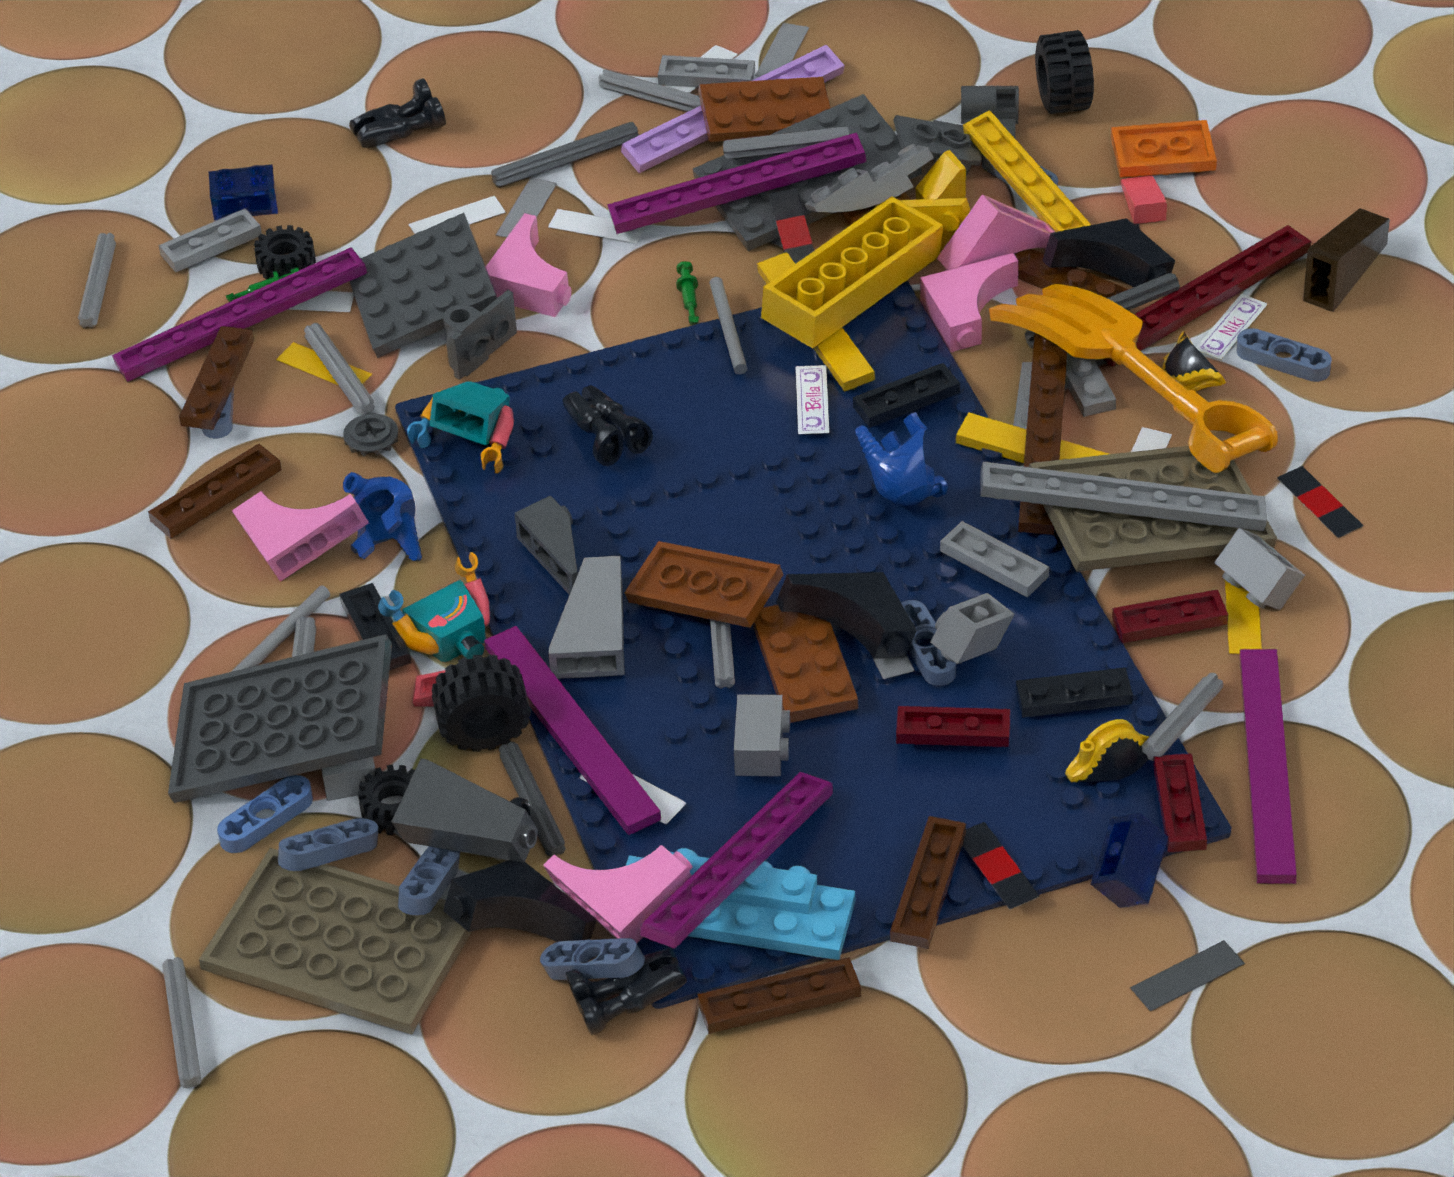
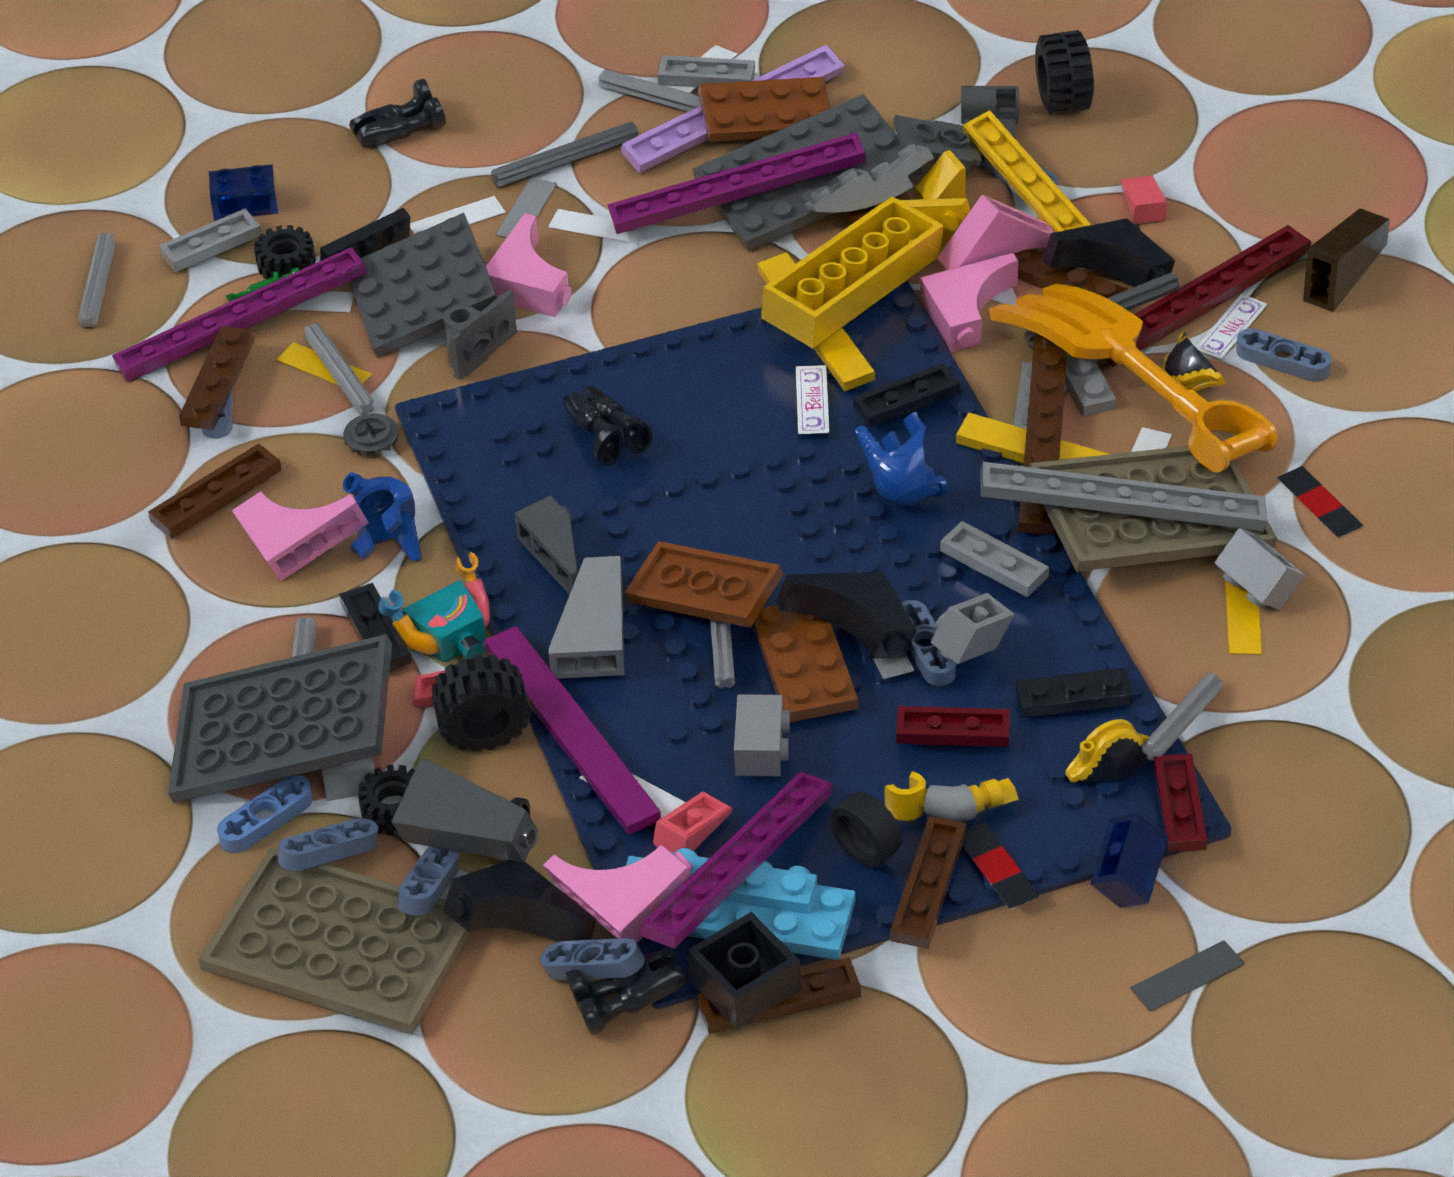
light grey axle [162,957,202,1089] -> none
light grey bar [231,585,330,672] -> none
teal torso [407,381,514,473] -> none
dark grey axle [499,742,566,857] -> none
green piece [676,261,699,325] -> none
light grey bar [709,277,747,374] -> none
light grey axle [723,126,850,159] -> none
light grey sticker [755,23,809,77] -> none
sticker [768,188,814,264] -> none
orange plate [1111,120,1217,178] -> none
dark red plate [1112,589,1228,643] -> none
magenta tile [1239,649,1297,884] -> none
none -> black plate [320,208,411,261]
none -> coral slope [653,791,732,853]
none -> black brick [687,911,801,1029]
none -> black tyre [829,791,902,868]
none -> yellow piece [884,771,1019,822]

